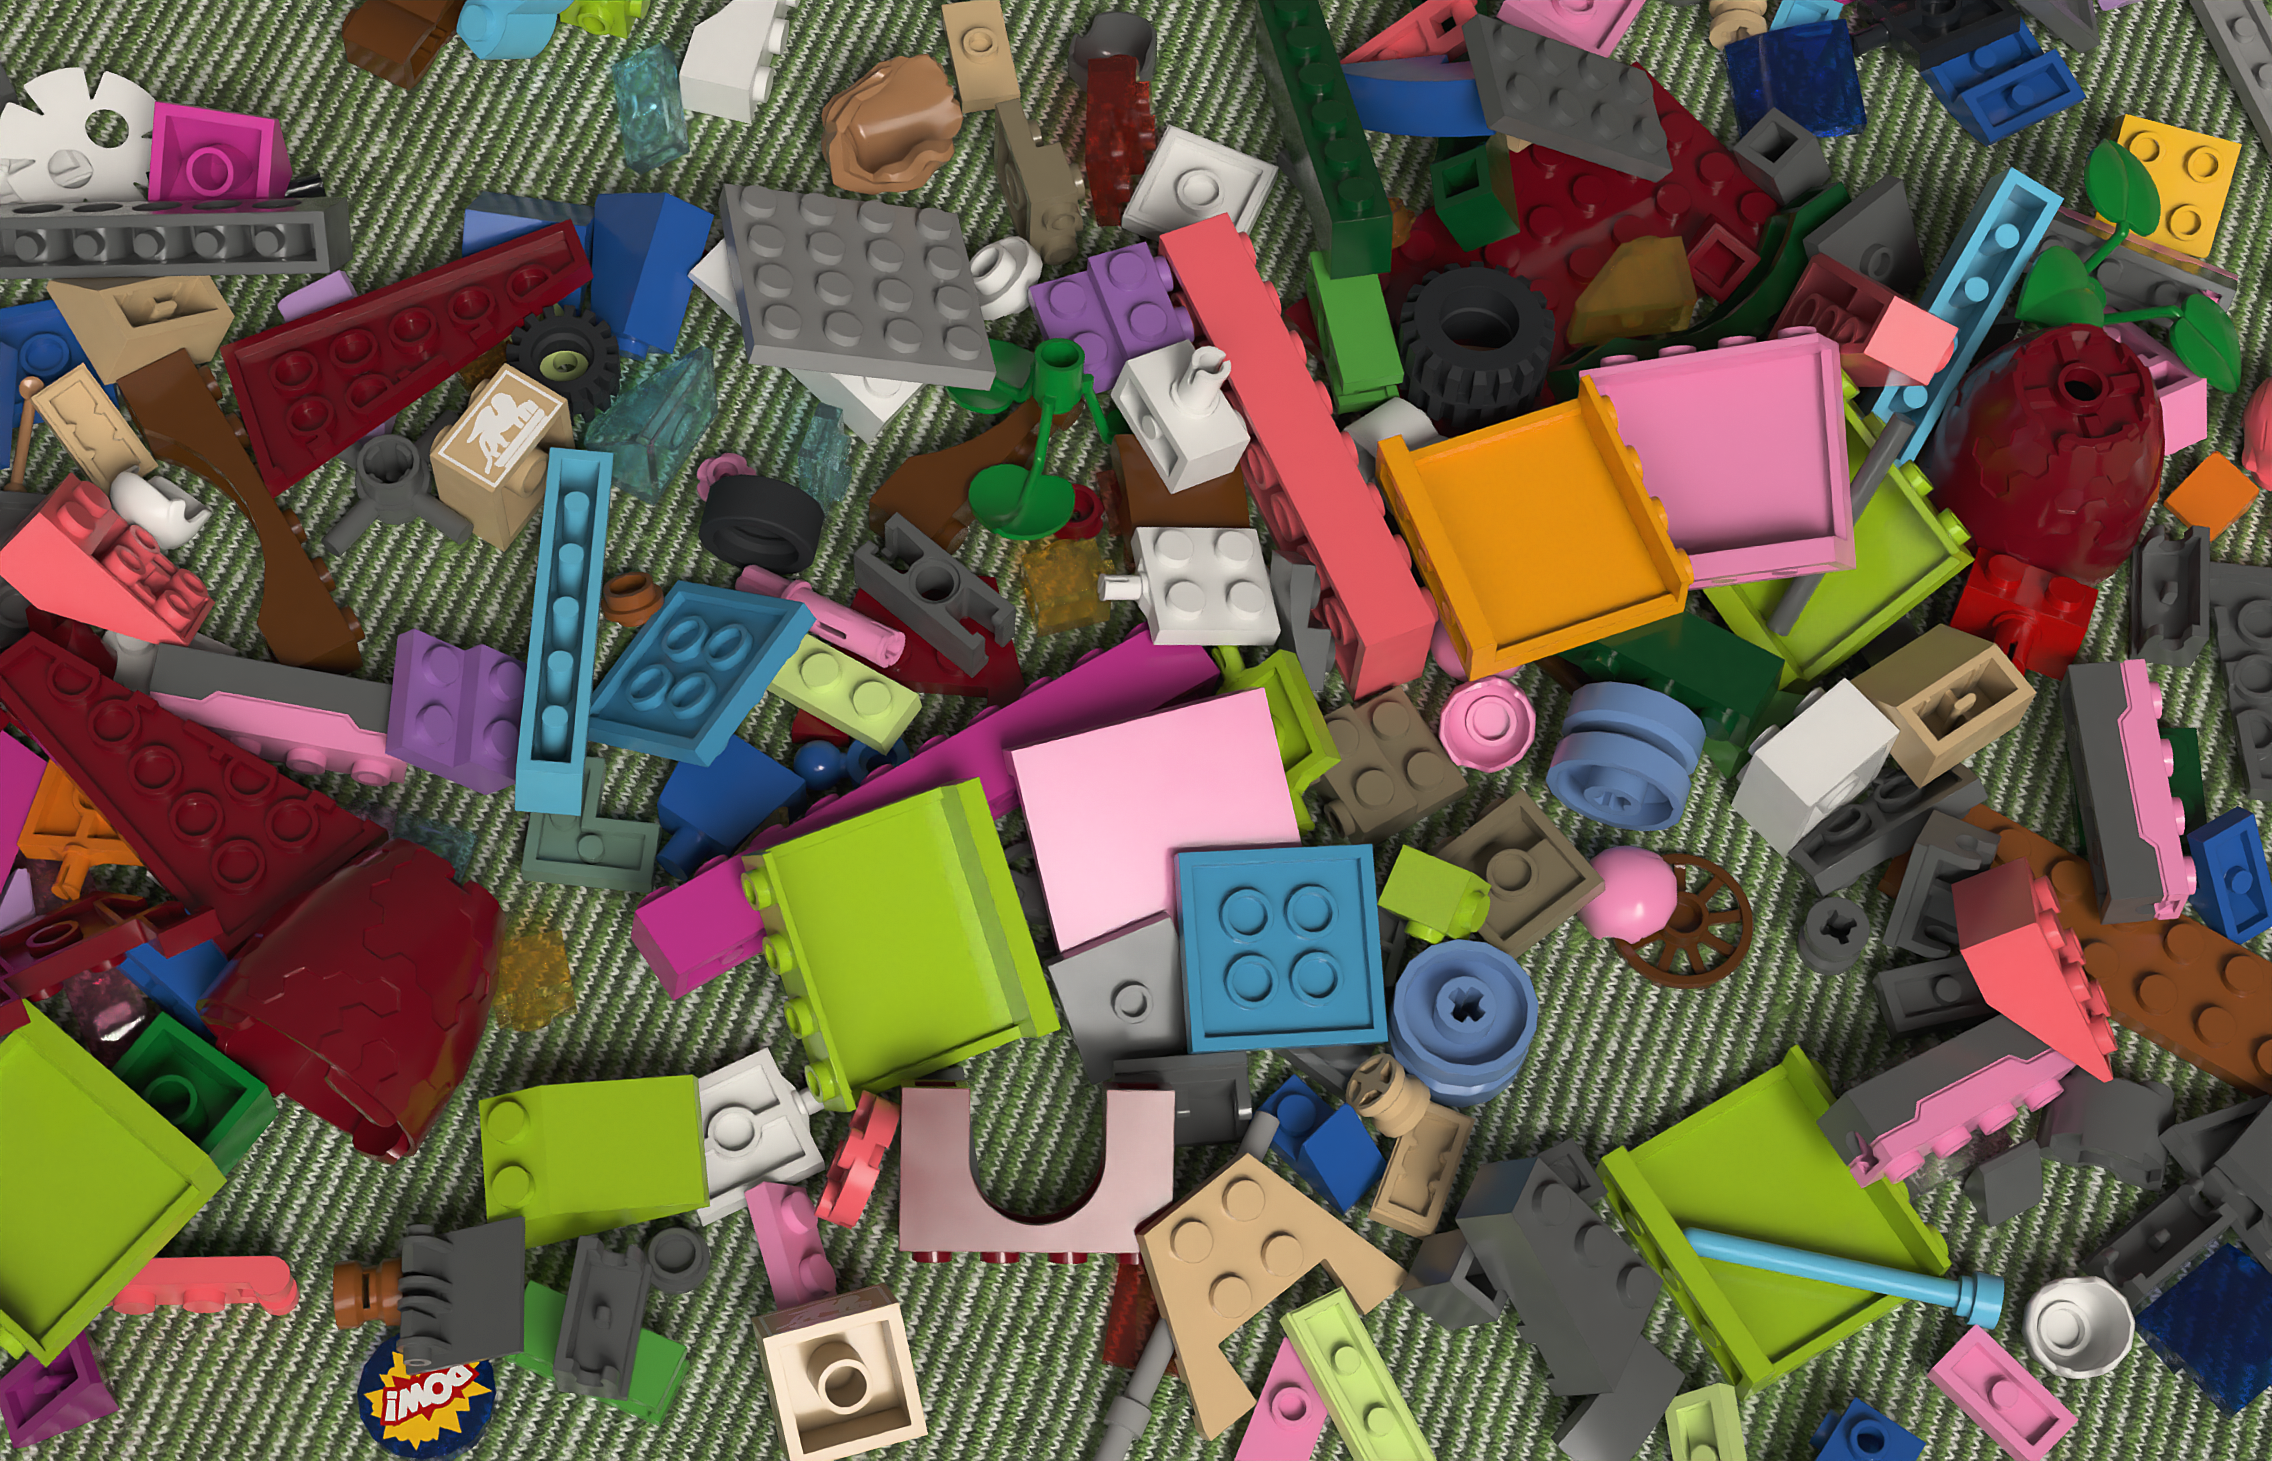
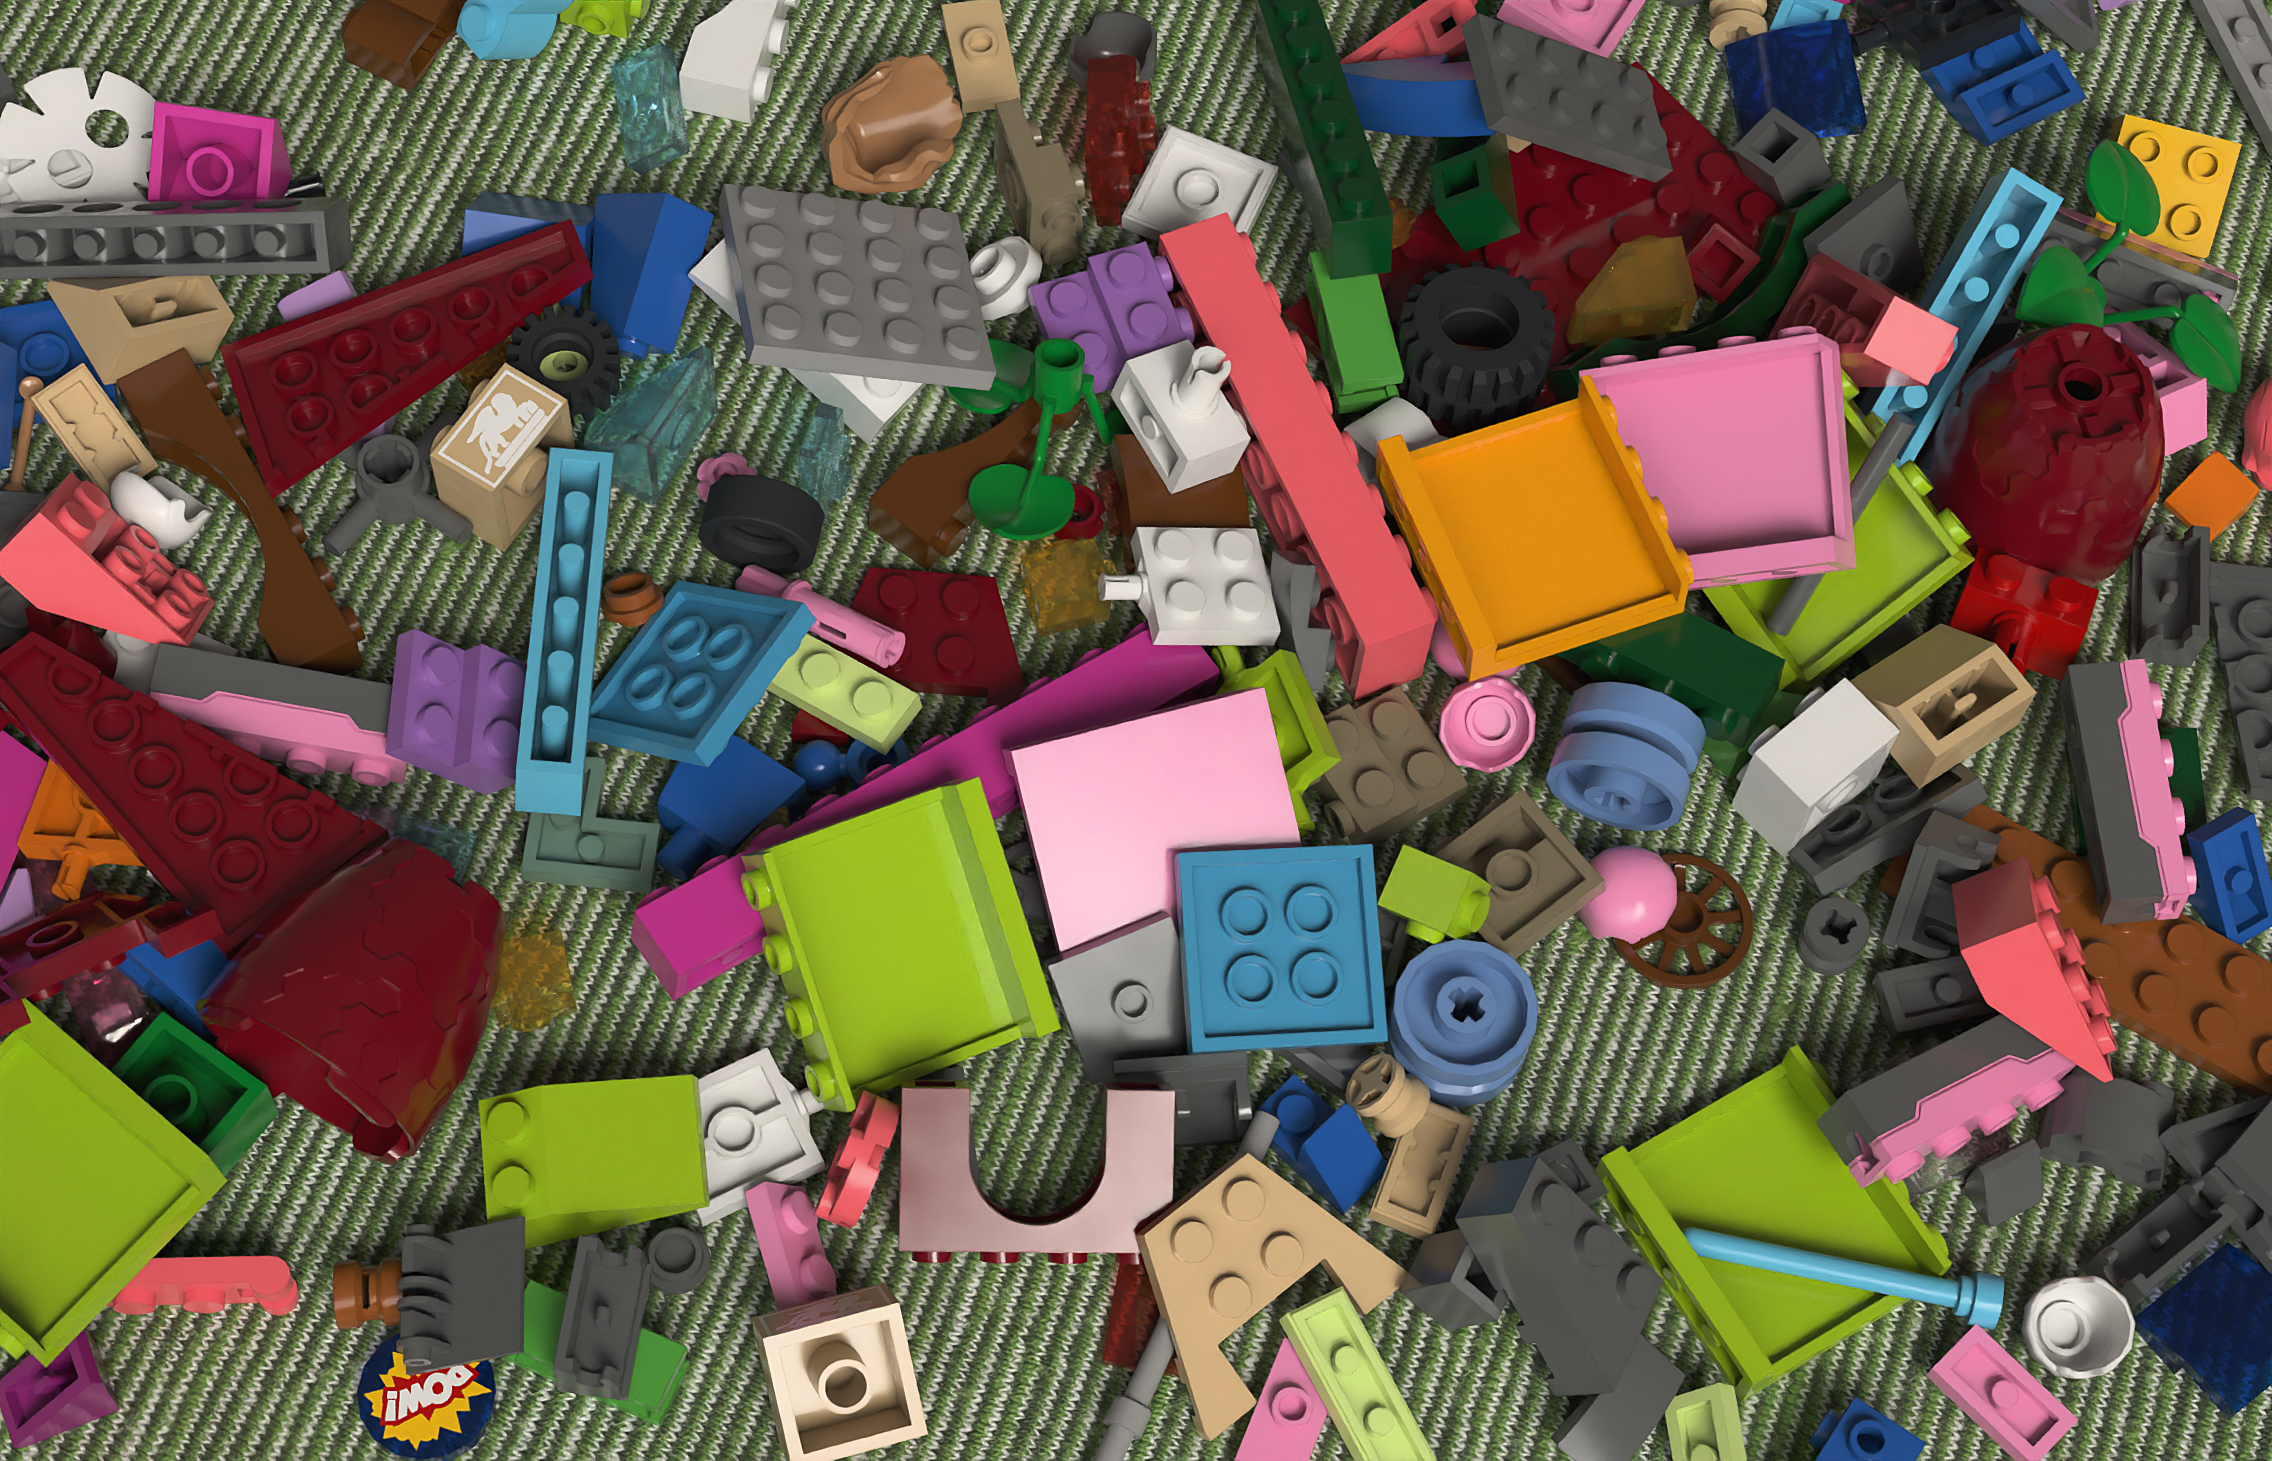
dark grey piece [854,512,1016,678] -> none

